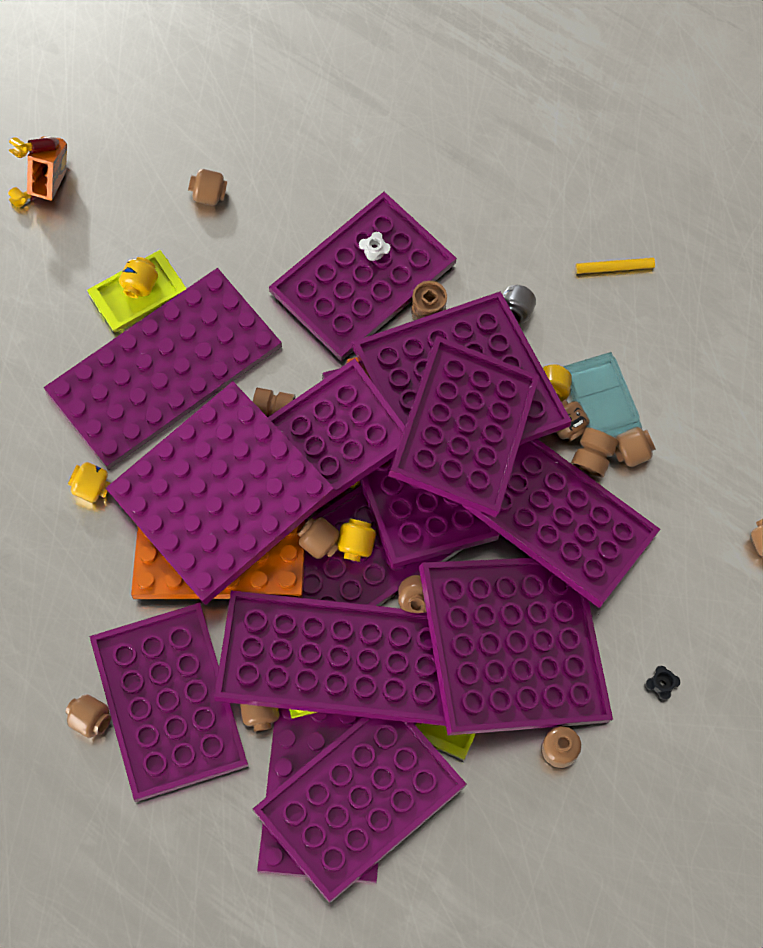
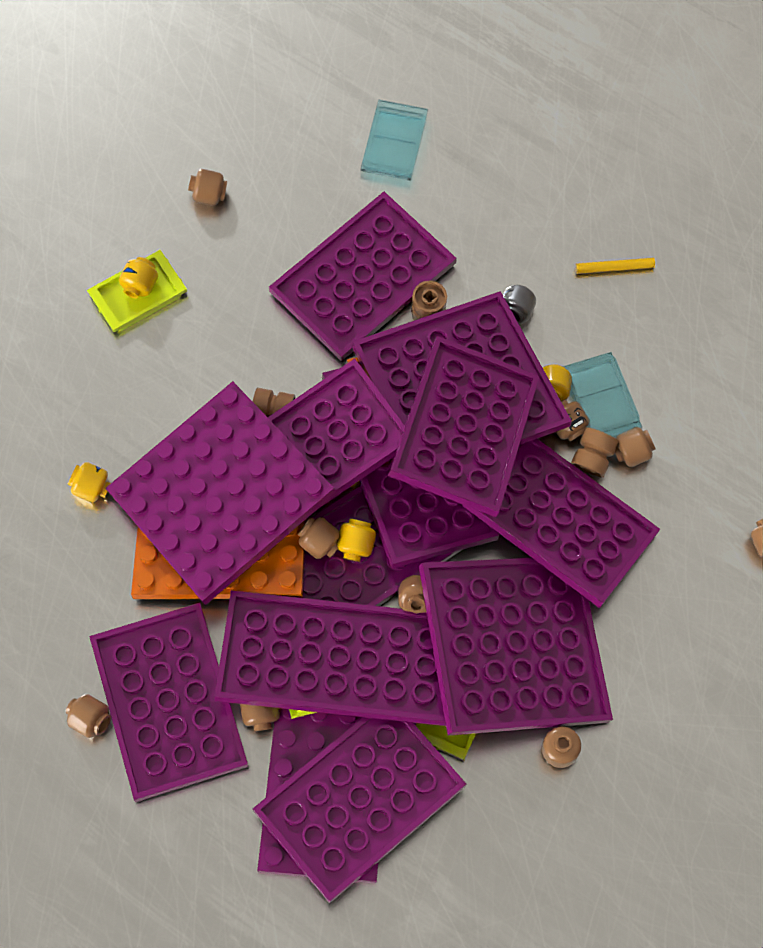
torso [8,136,67,208] -> none
magenta plate [44,267,282,470] -> none
white plate [359,232,390,261] -> none
black plate [646,666,680,700] -> none
none -> clear light blue piece [361,99,428,181]

